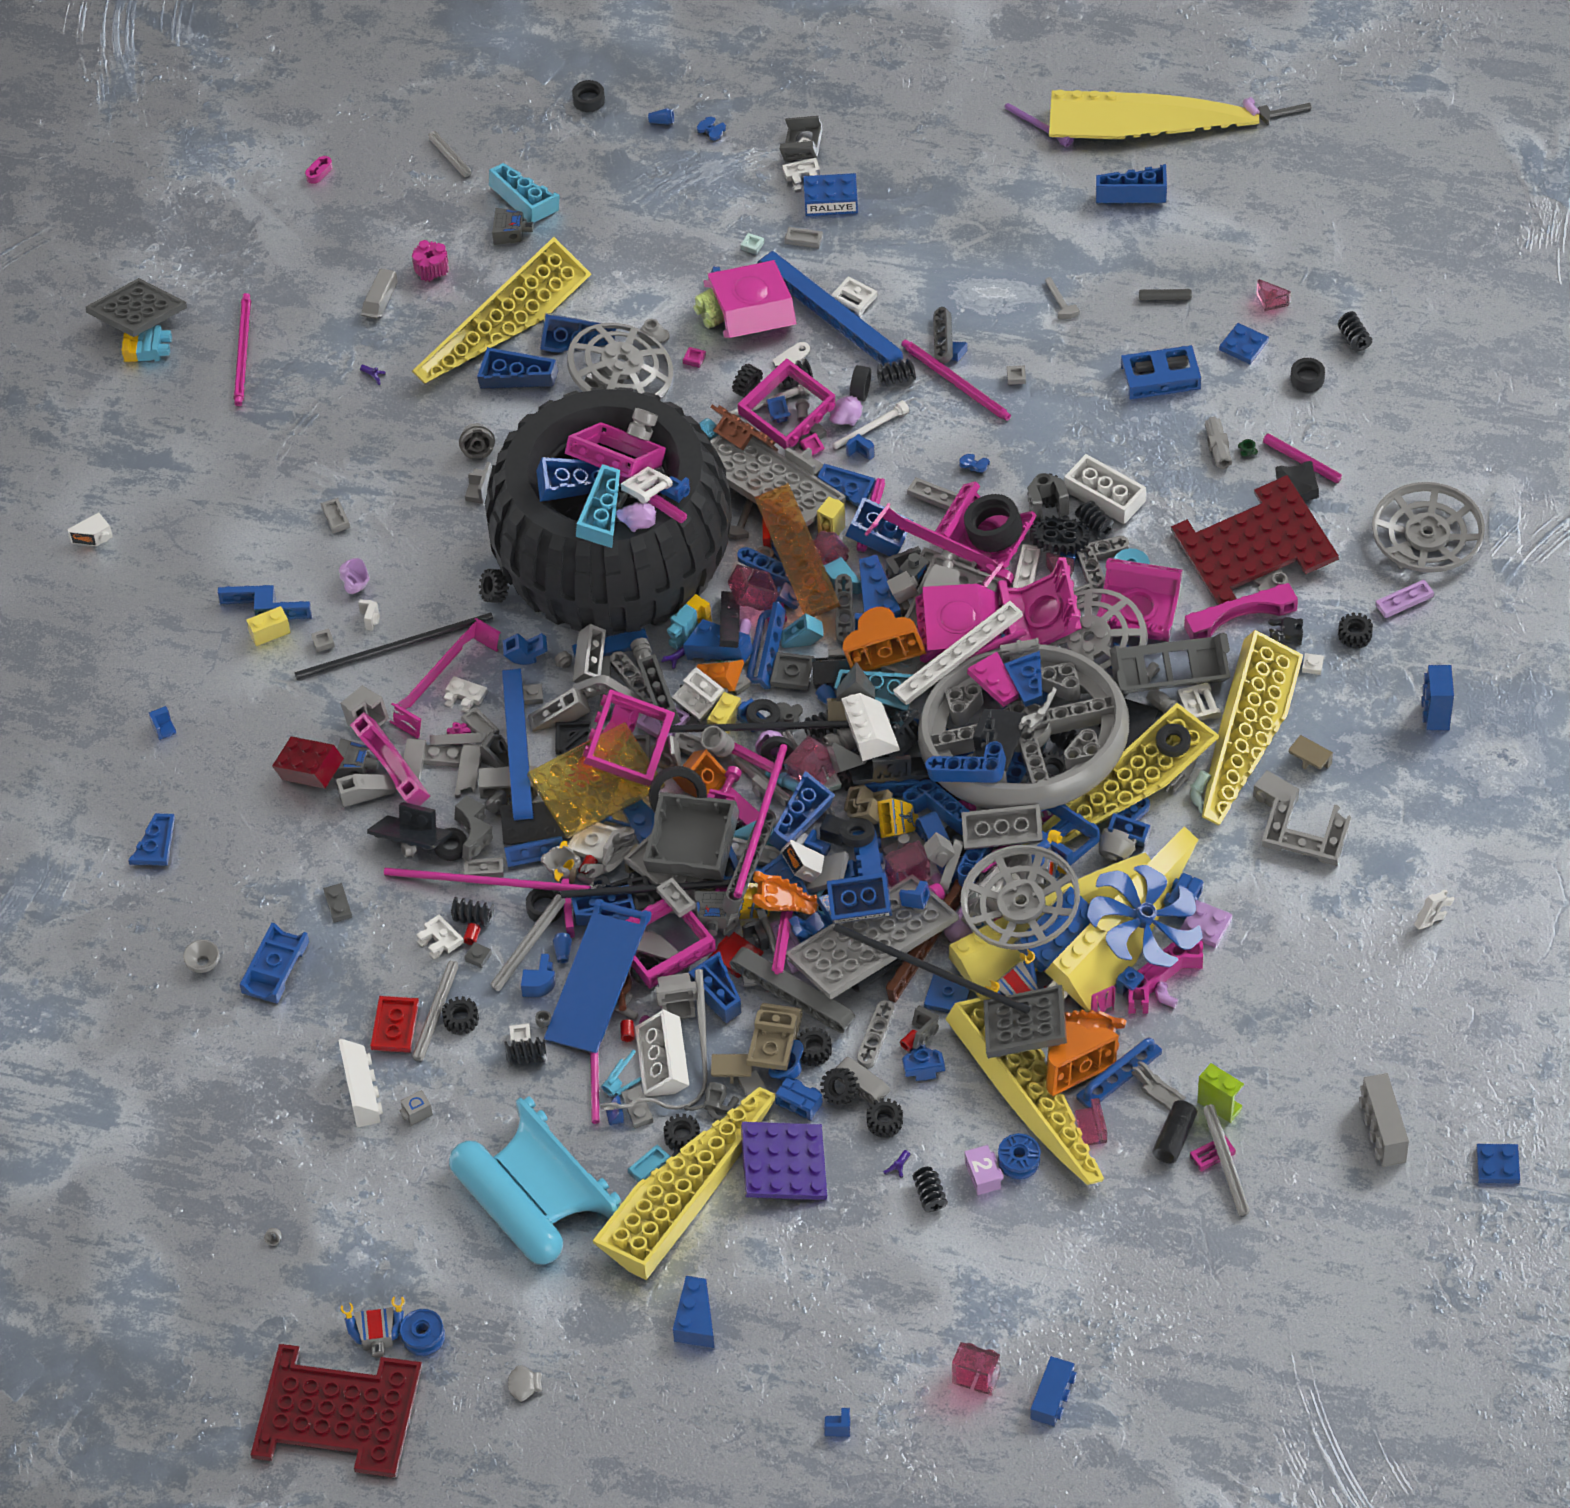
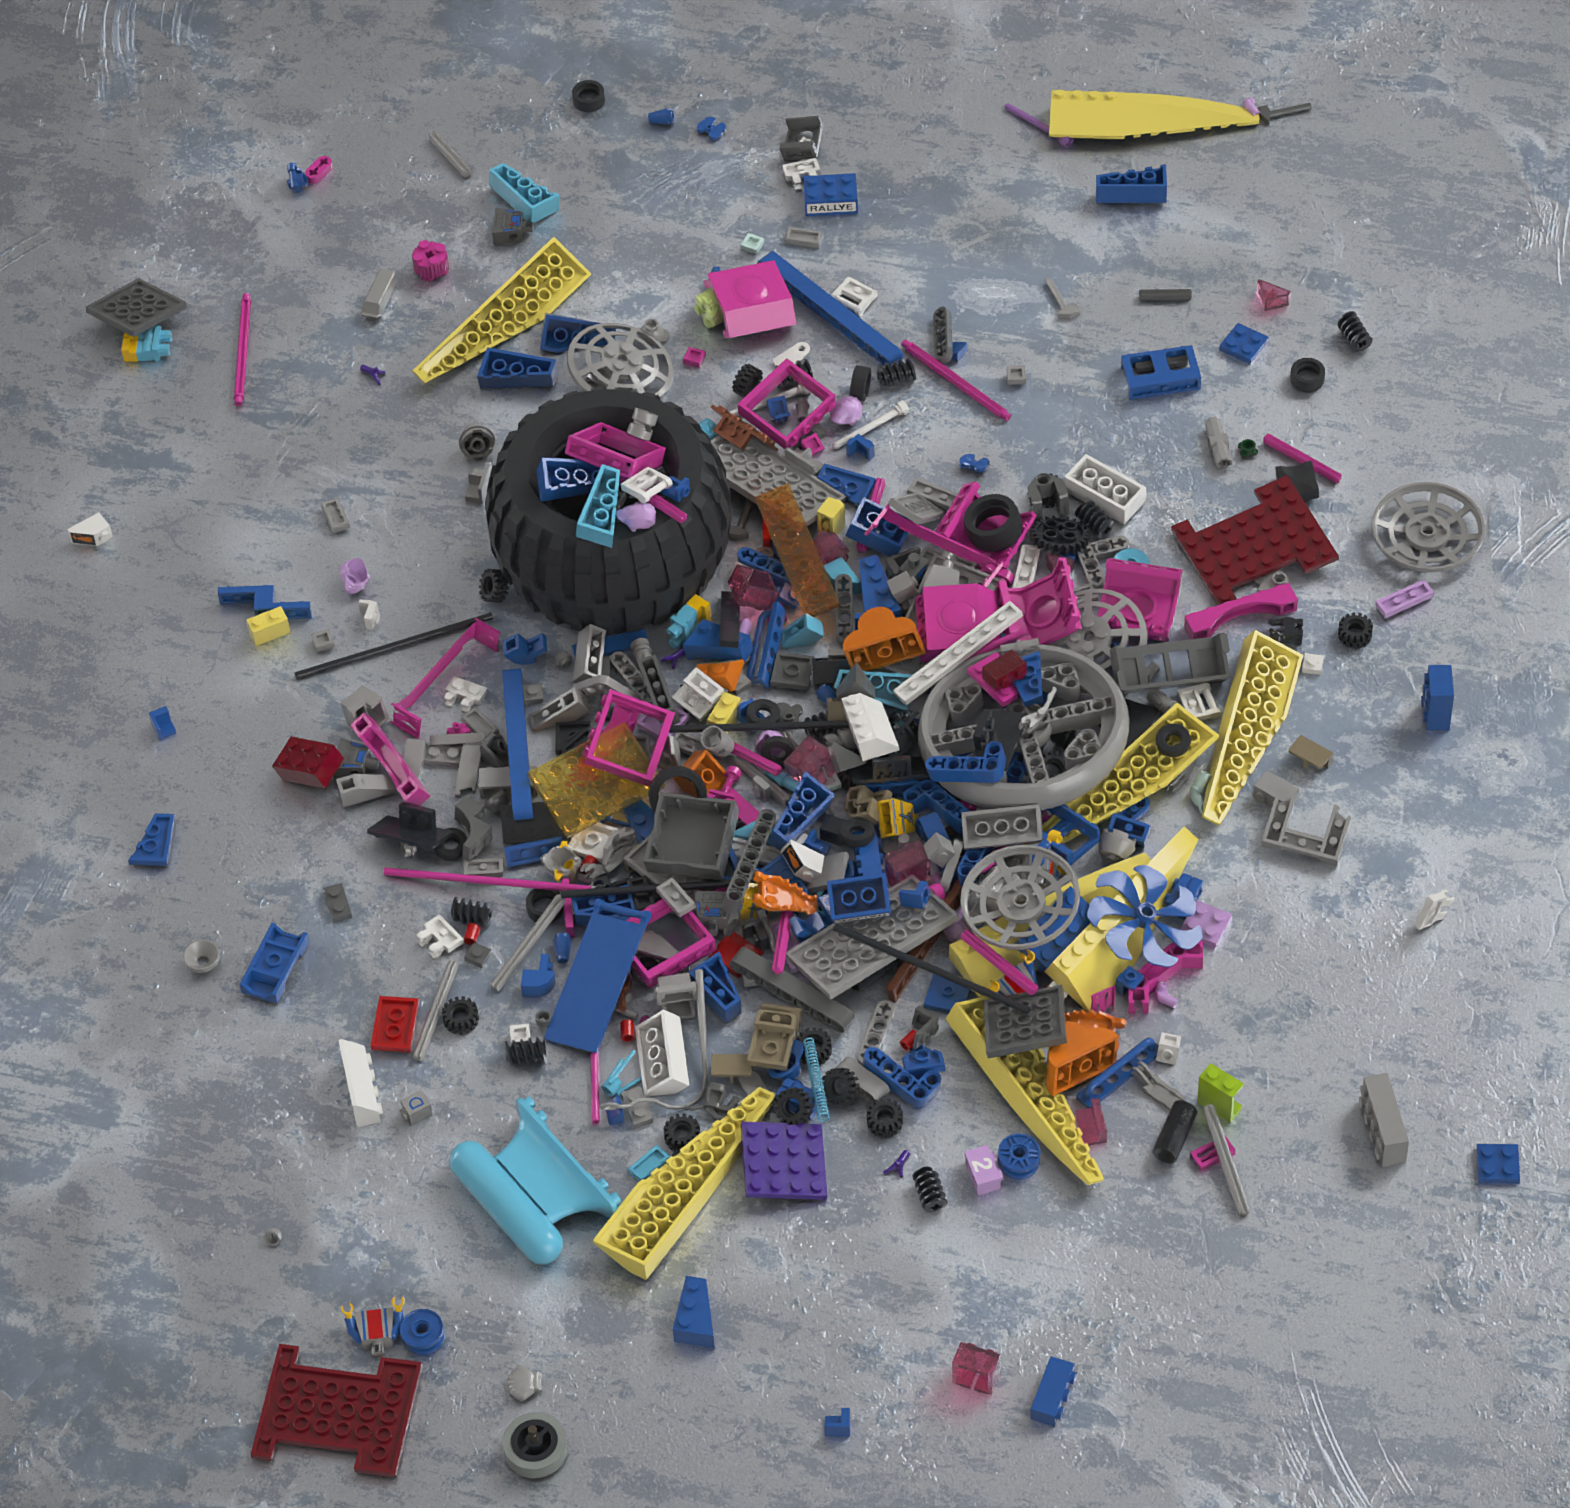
dark pink piece [733,744,787,898] -> none
none -> blue plate [287,162,308,193]
none -> wheel [503,1412,568,1478]
none -> black tyre [774,1087,813,1125]
none -> medium azure piece [803,1038,830,1121]
none -> blue beam [863,1047,942,1109]
none -> light grey tile [888,492,945,525]
none -> dark pink axle [961,929,1038,995]
none -> dark red brick [982,649,1027,691]
none -> white bracket [1156,1032,1181,1065]

